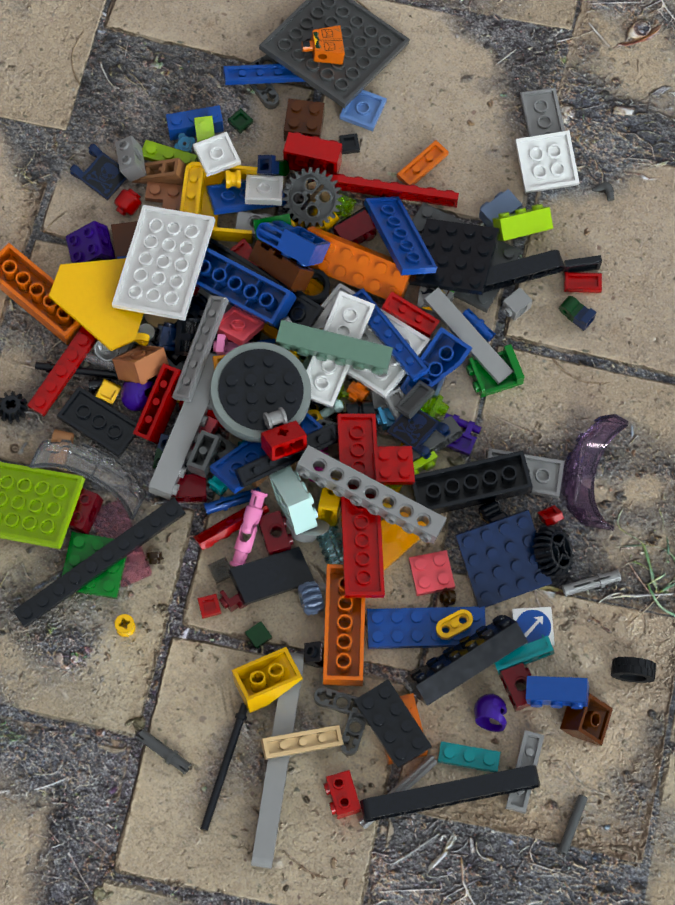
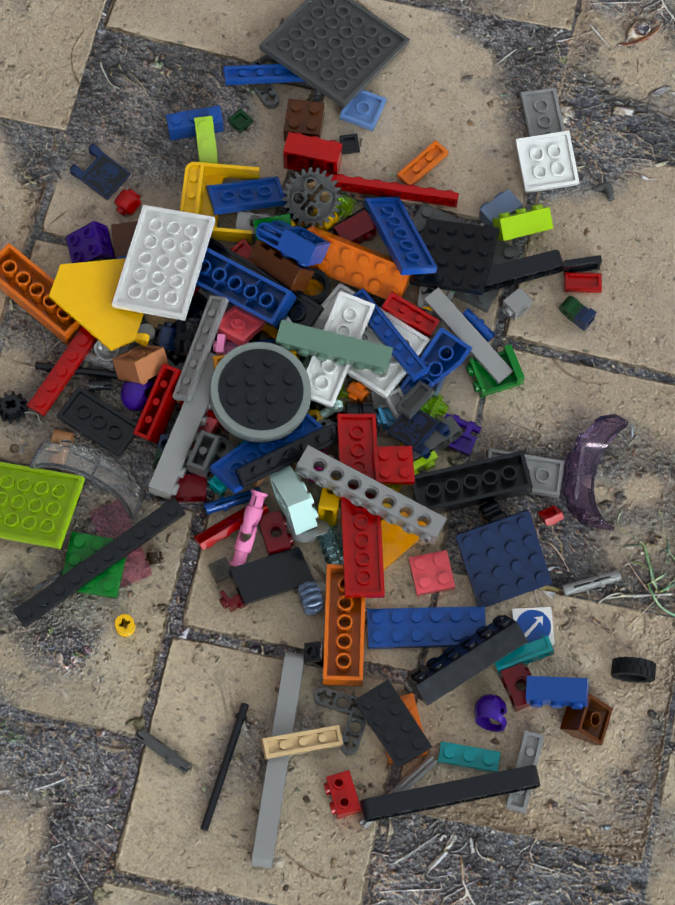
dark red brick [69,488,104,534] -> none
yellow tile [95,379,121,405] -> none
light grey brick [115,135,146,182] -> none
medium nougat slope [132,158,187,185] -> none
lime plate [142,140,198,165] -> none
nougat plate [145,181,183,211] -> none
dark azure plate [174,133,195,153] -> none
white tile [193,132,241,177] -> none
red plate [197,594,221,619] -> none
yellow wheel [225,170,241,189] -> none
yellow slope [232,647,303,713] -> none
white tile [245,174,283,206] -> none
dark green tile [245,621,272,649] -> none
dark blue leg [257,155,289,176] -> none
red brick [261,420,307,461] -> none
light grey bush [263,407,288,429] -> none
orange torso [301,25,345,64] -> none
yellow plate [436,609,473,640] -> none
dark brown plate [439,588,456,607] -> none
black gear [532,525,574,578] -> none
dark grey piece [558,795,588,855] -> none

